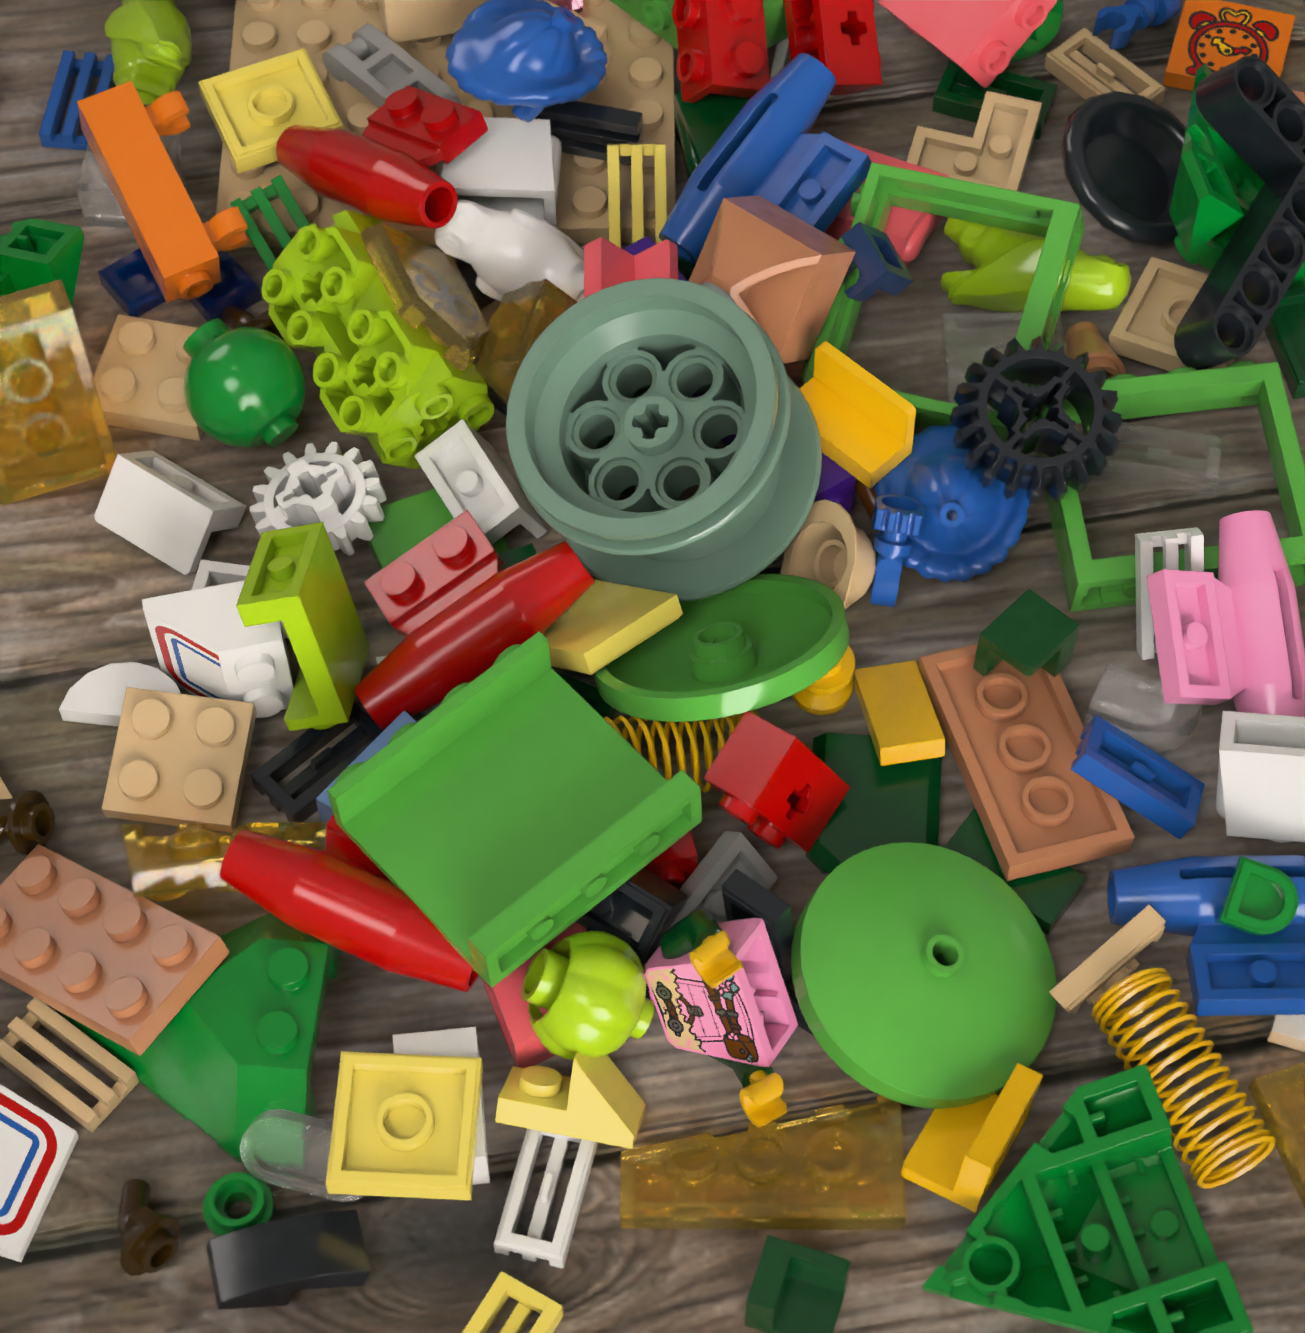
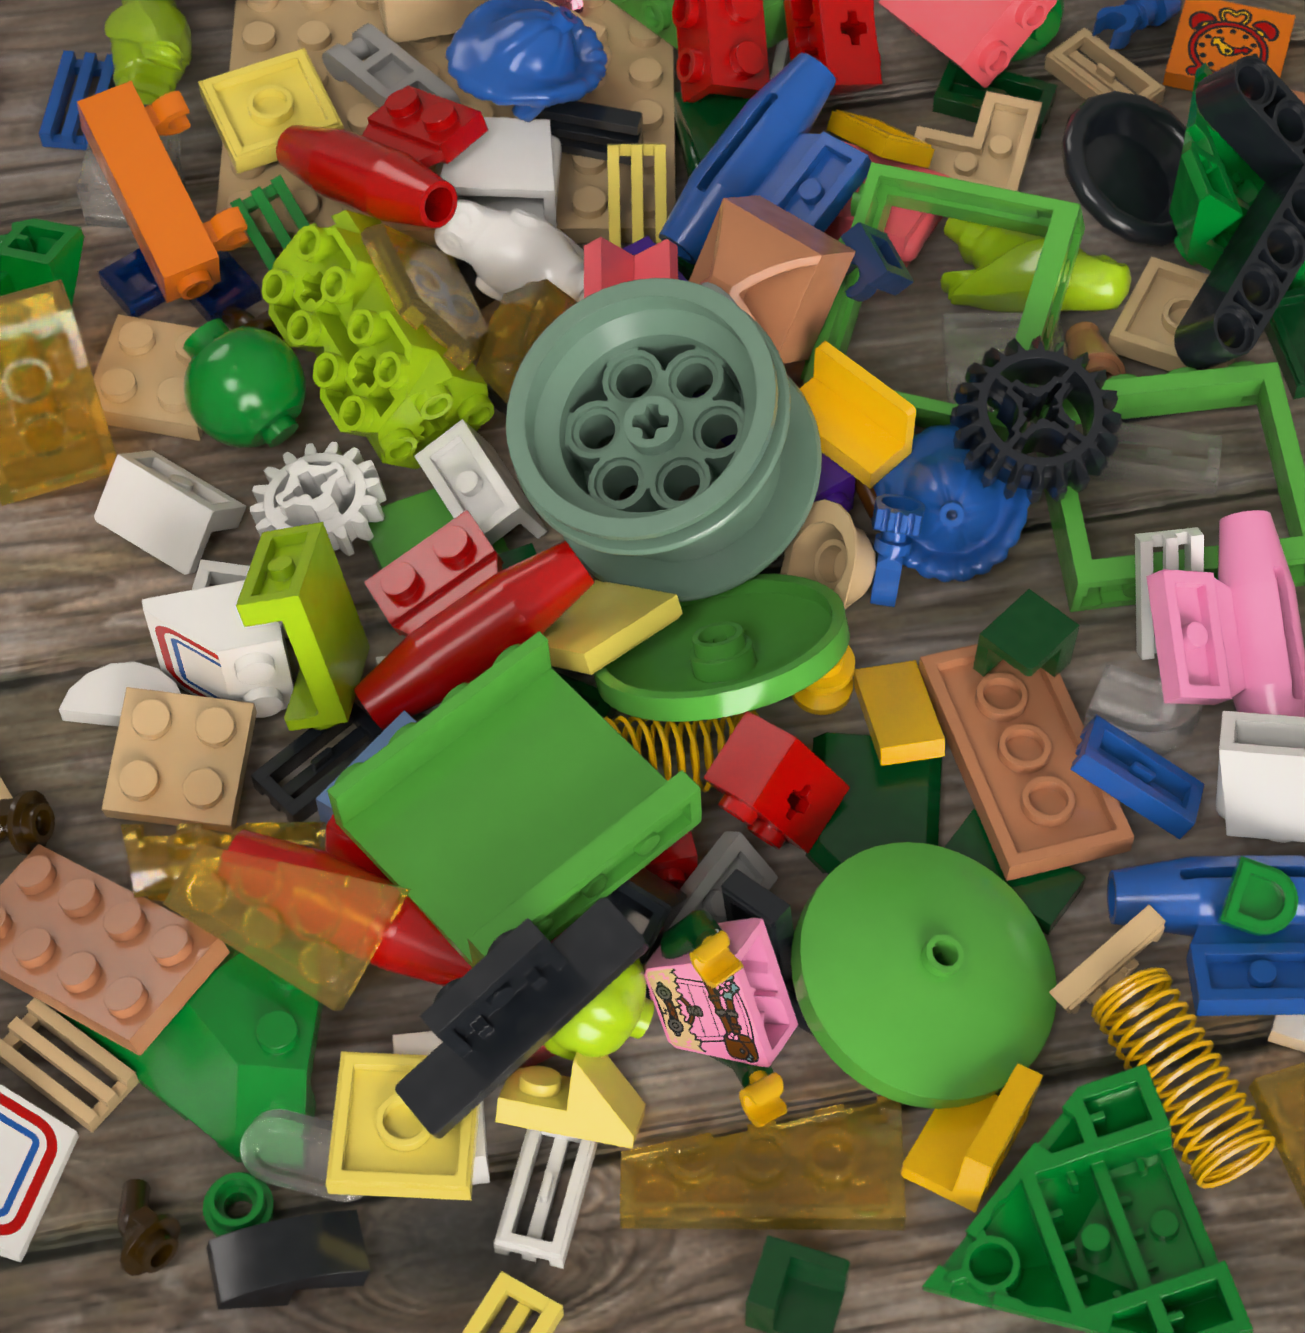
none -> clear yellow wing [163,844,411,1011]
none -> black bracket [395,897,649,1139]
none -> yellow tile [826,109,935,169]

